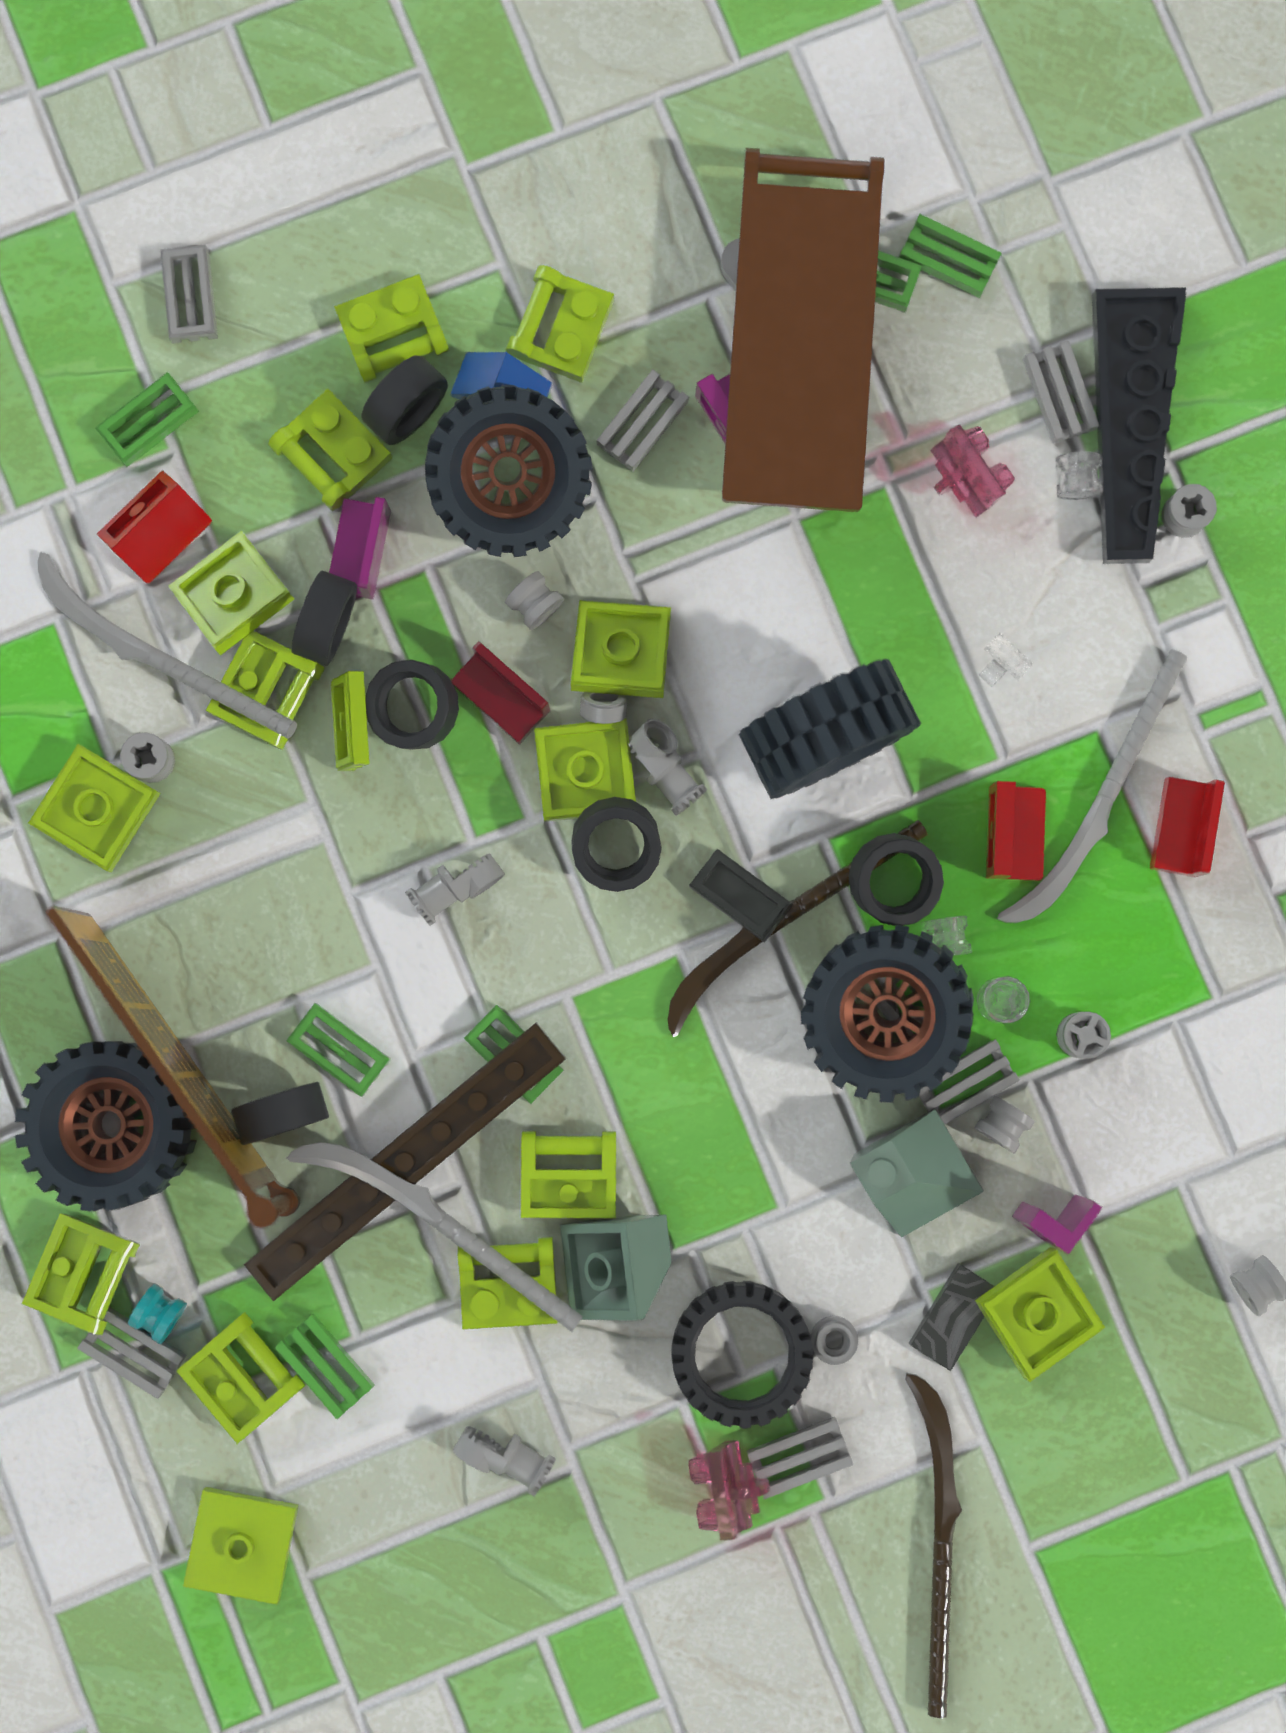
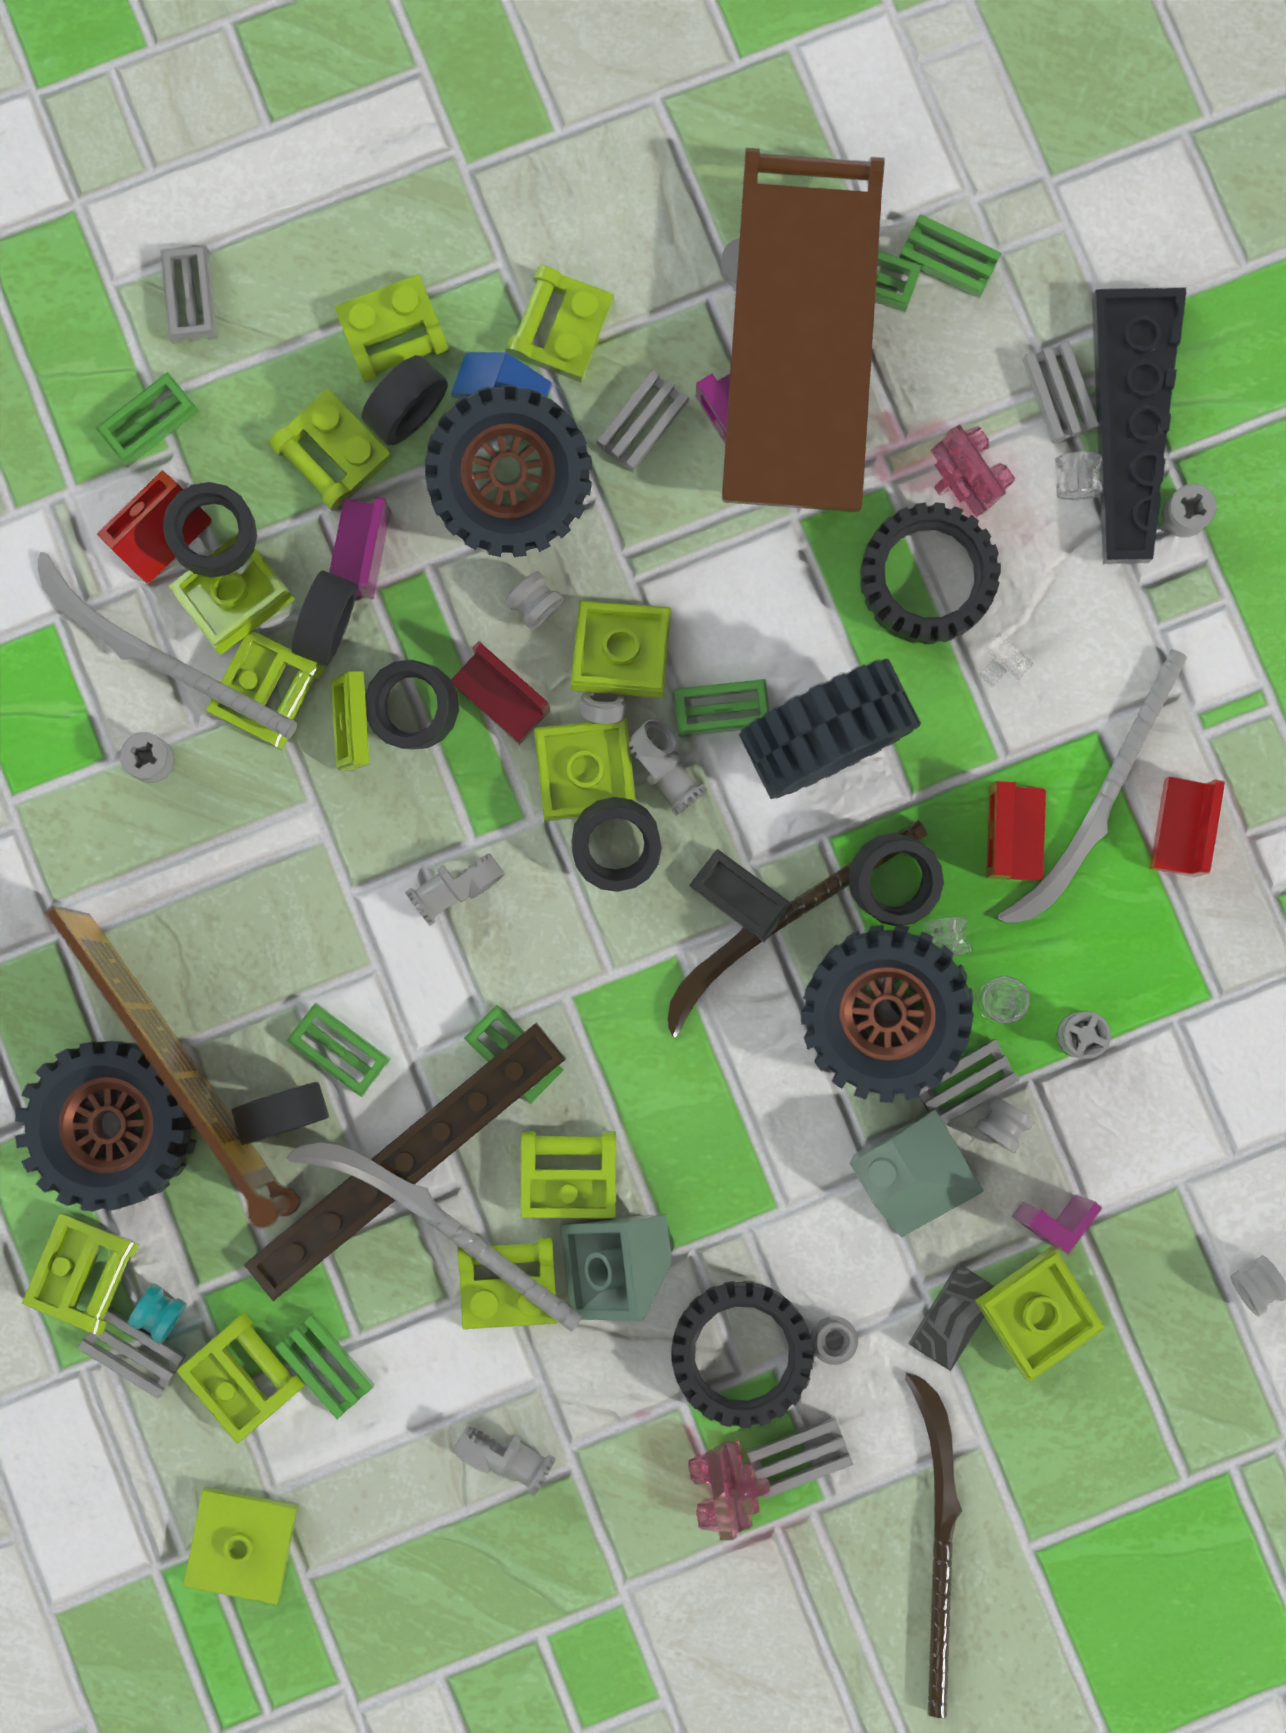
lime plate [28,744,161,872] -> none
none -> black tyre [163,482,257,578]
none -> bright green tile [673,679,769,737]
none -> black tyre [860,502,1001,644]

